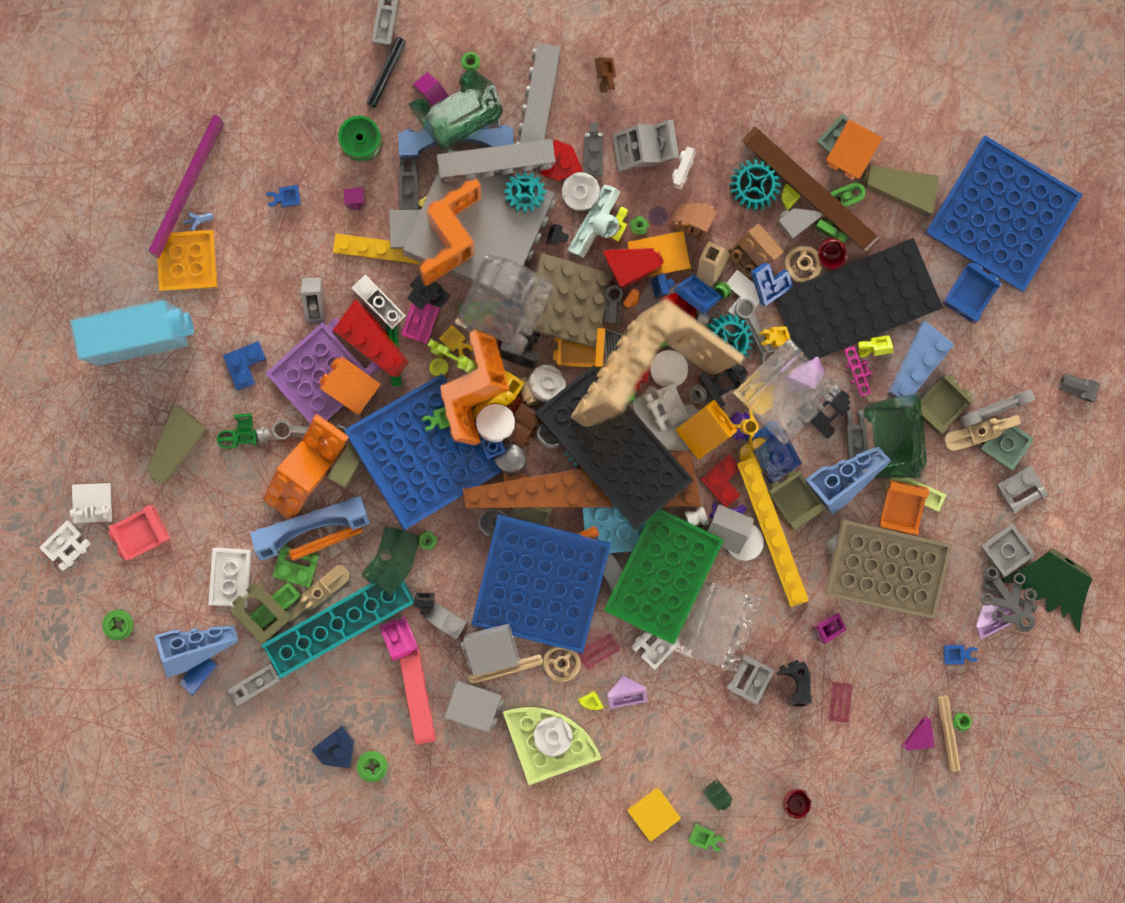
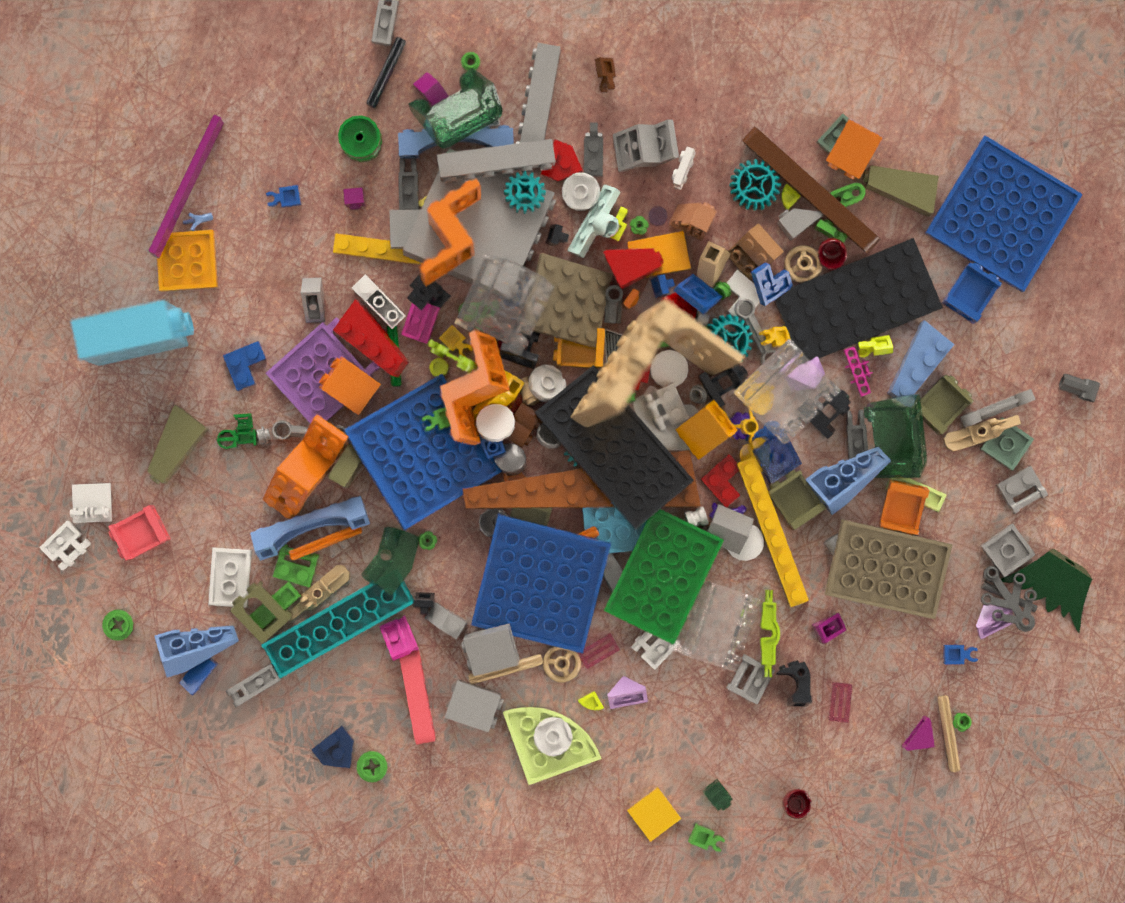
none -> lime piece [760,590,780,677]

